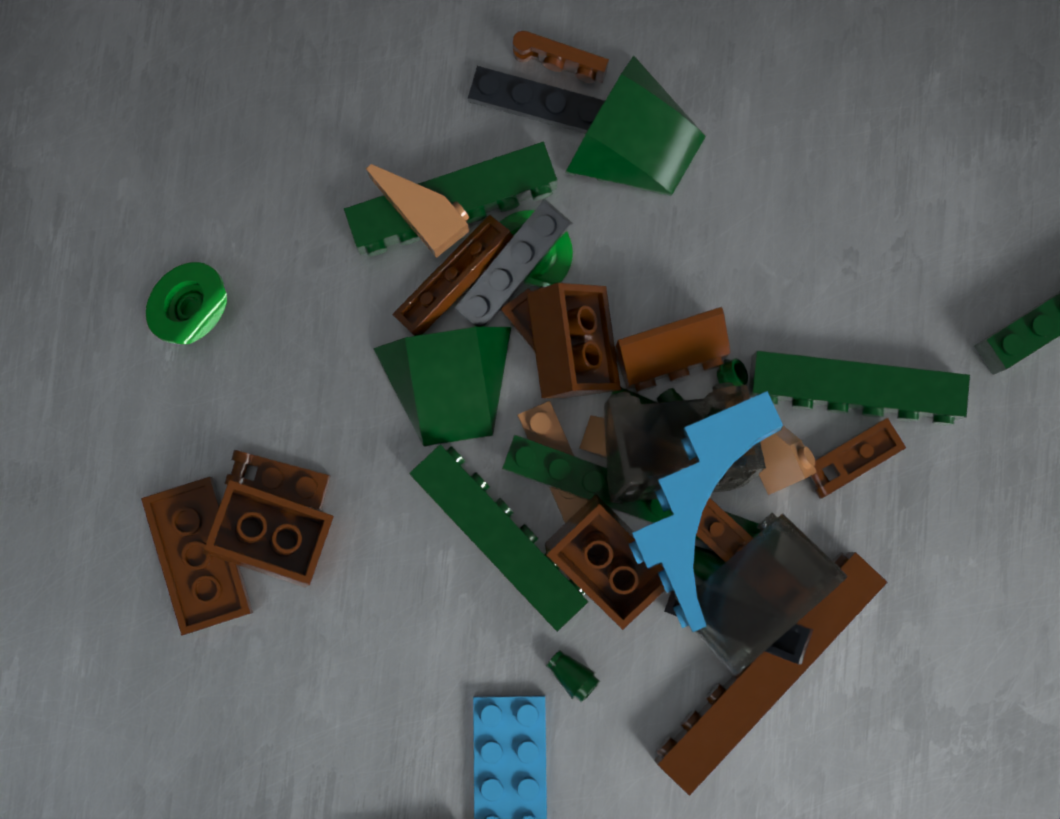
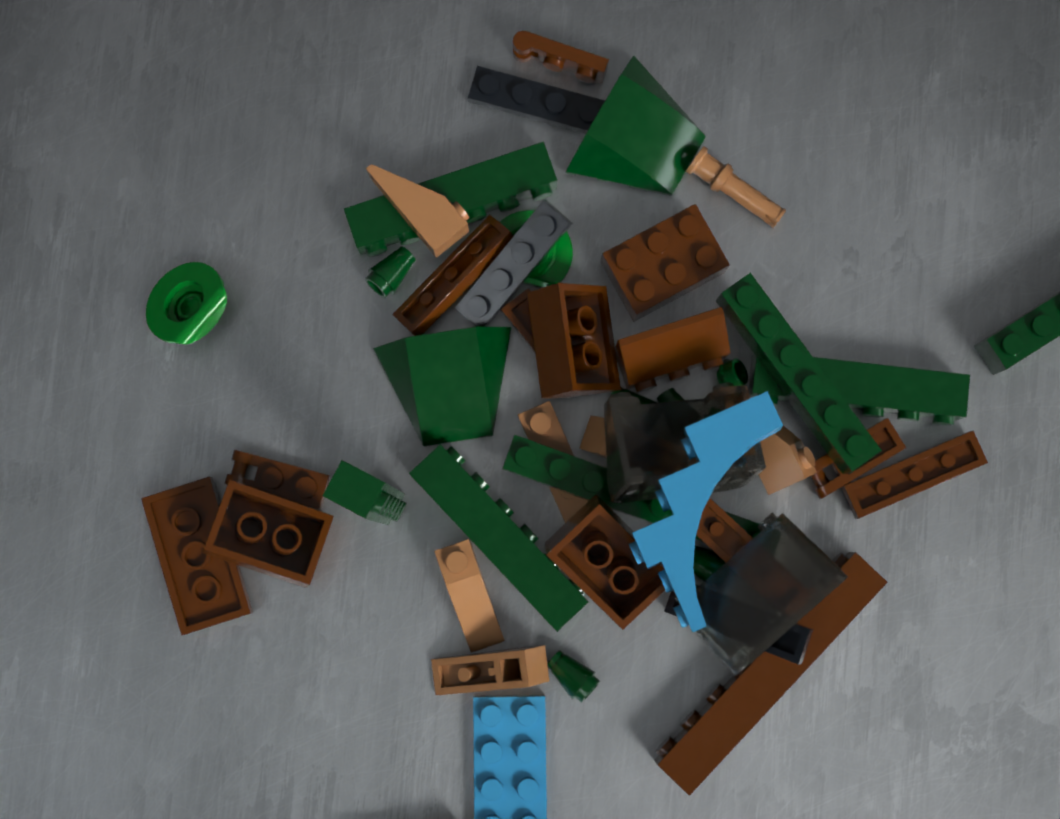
none -> dark green brick [322,460,407,525]
none -> dark green cone [365,246,416,298]
none -> medium nougat slope [431,645,550,695]
none -> medium nougat slope [434,539,505,653]
none -> reddish brown brick [600,204,730,322]
none -> medium nougat pin [686,146,786,228]
none -> dark green brick [716,272,882,474]
none -> reddish brown plate [841,430,988,519]

